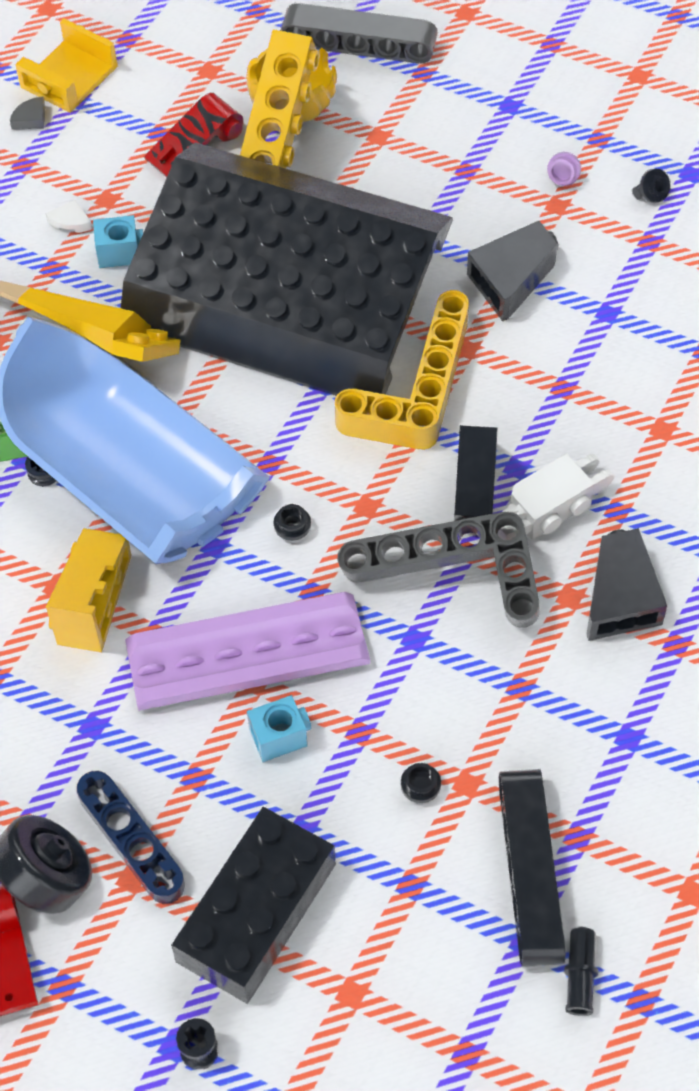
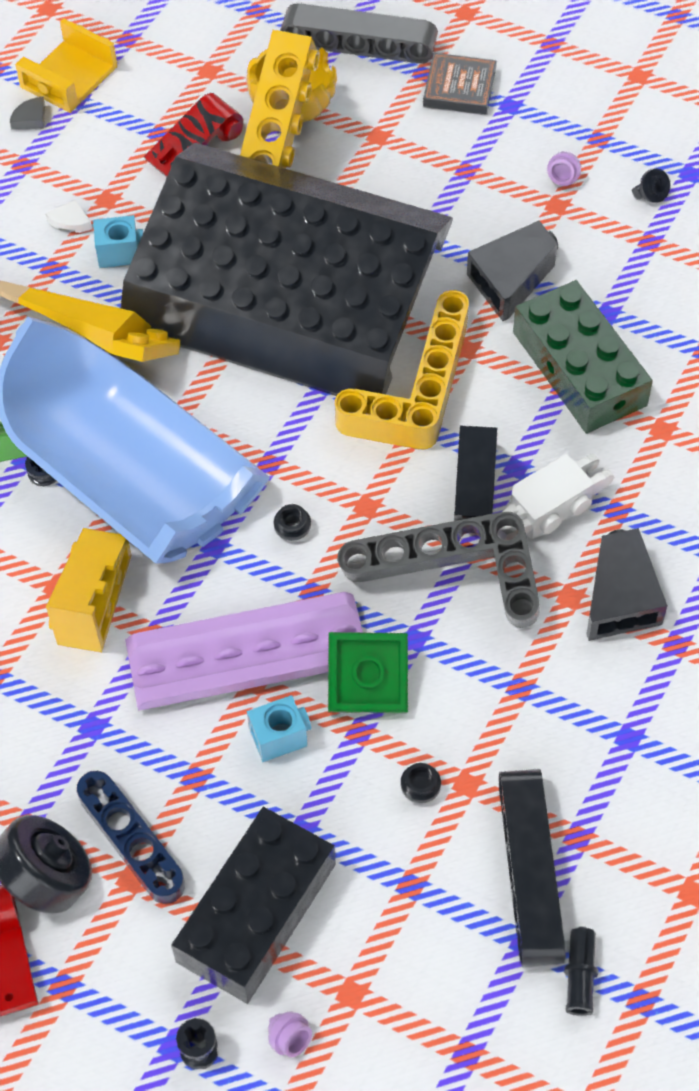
none -> lavender plate [268,1012,312,1057]
none -> green tile [328,632,408,713]
none -> tile [423,53,497,115]
none -> brick [513,280,653,434]

